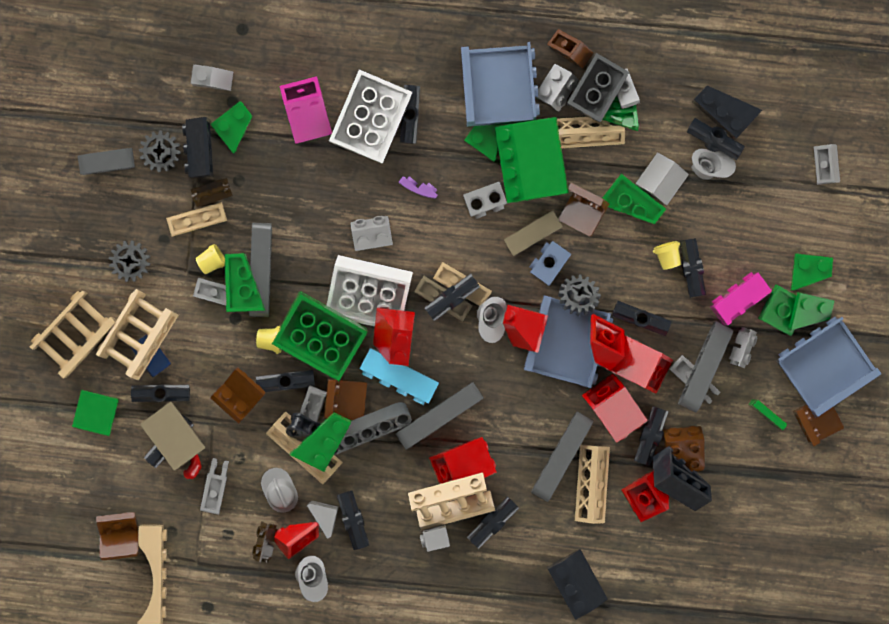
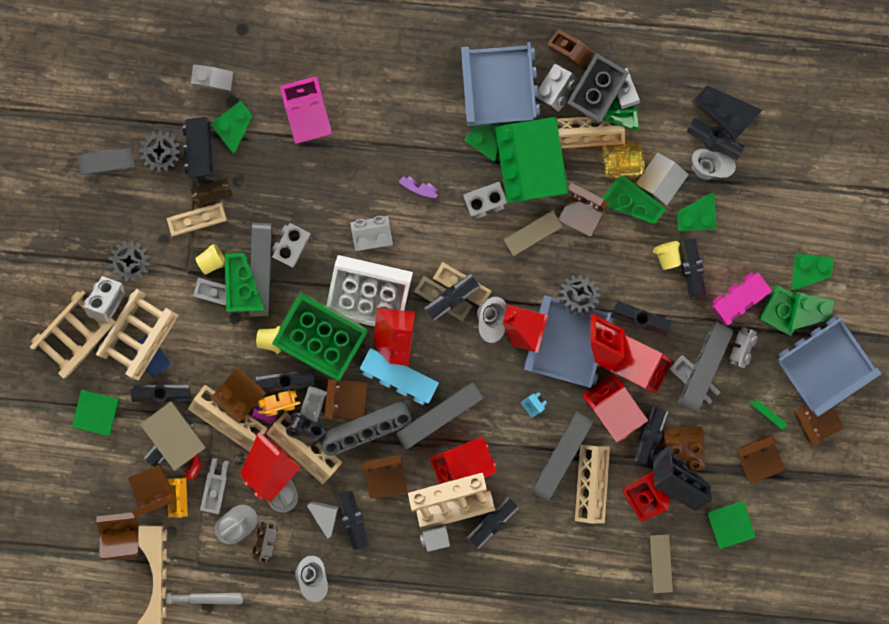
red slope [274,522,319,560] -> none
green wing [290,412,351,472] -> none
white slope [329,70,412,163] -> none
black piece [400,85,420,144] -> none
sand blue brick [529,241,571,286] -> none
black slope [547,549,608,620] -> none
light grey slope [814,144,840,185] -> none
none -> light grey brick [83,276,126,324]
none -> reddish brown bracket [128,465,176,518]
none -> light grey piece [166,593,243,605]
none -> light orange hinge [167,478,188,518]
none -> tan fence [188,385,268,452]
none -> light grey piece [215,505,258,544]
none -> red slope [240,432,301,502]
none -> magenta pin [252,406,278,425]
none -> light orange hinge [258,390,301,416]
none -> light grey brick [271,223,311,268]
none -> reddish brown bracket [362,454,407,499]
none -> medium azure tile [521,393,547,418]
none -> clear yellow slope [602,142,645,179]
none -> dark tan tile [649,534,673,593]
none -> green wing [676,193,716,231]
none -> green tile [707,501,756,549]
none -> reddish brown bracket [735,434,785,484]

